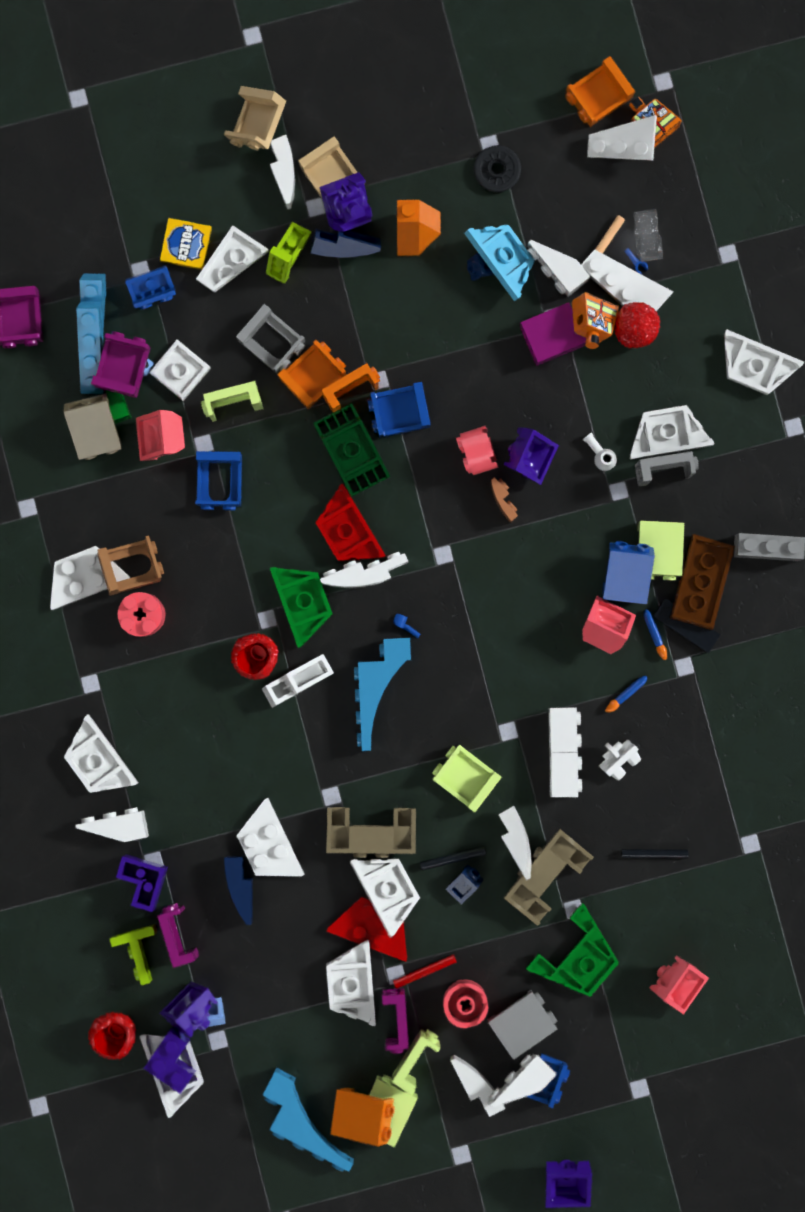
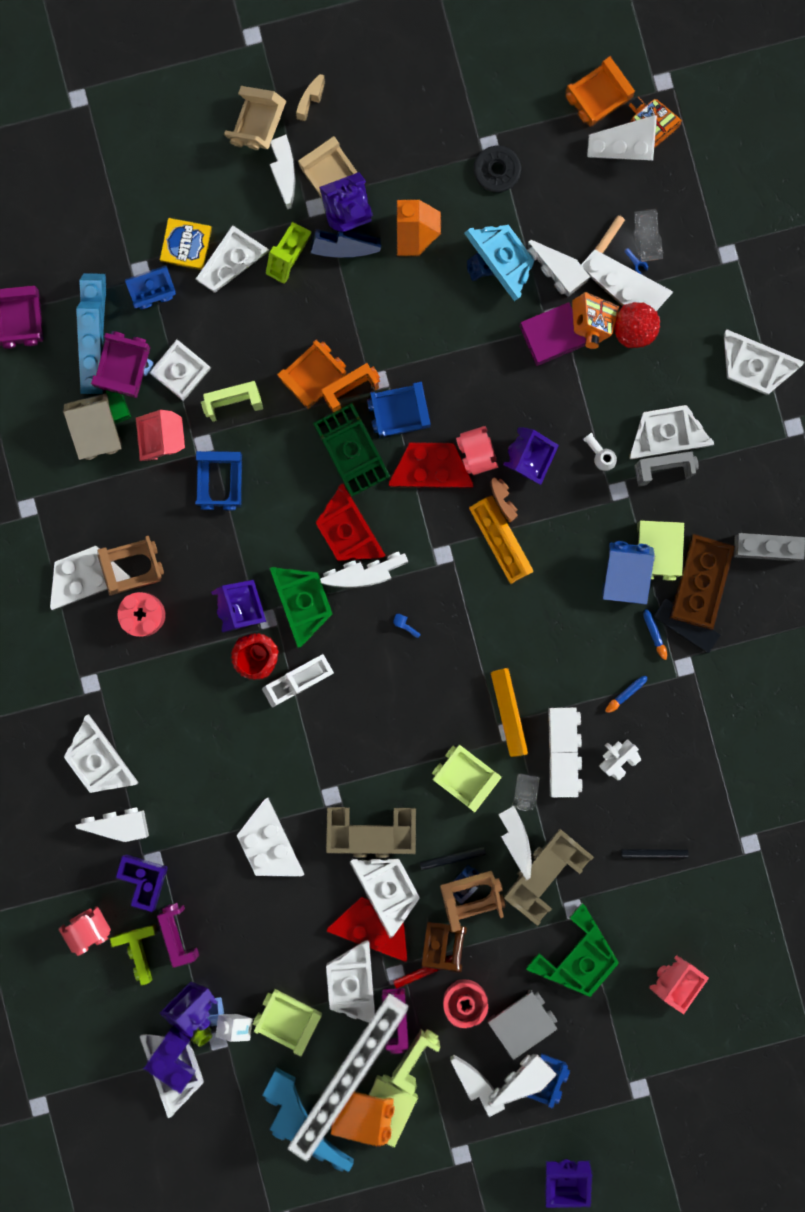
red hair [88,1012,136,1060] -> none
dark blue slope [224,856,253,925] -> none
light grey panel [236,304,305,374] -> none
dark azure arch [354,638,411,751] -> none
coral brick [583,596,636,654] -> none
none -> coral brick [59,906,111,956]
none -> lime plate [191,1026,213,1047]
none -> dark purple brick [211,580,267,633]
none -> white brick [215,1014,253,1042]
none -> yellowish green panel [252,989,322,1056]
none -> white brick [288,994,408,1161]
none -> tan slope [296,74,325,121]
none -> red wing [389,443,473,488]
none -> reddish brown plate [422,922,467,973]
none -> medium nougat panel [440,871,505,932]
none -> light orange slope [469,496,533,584]
none -> light orange slope [491,668,528,757]
none -> clear bracket [512,774,540,811]

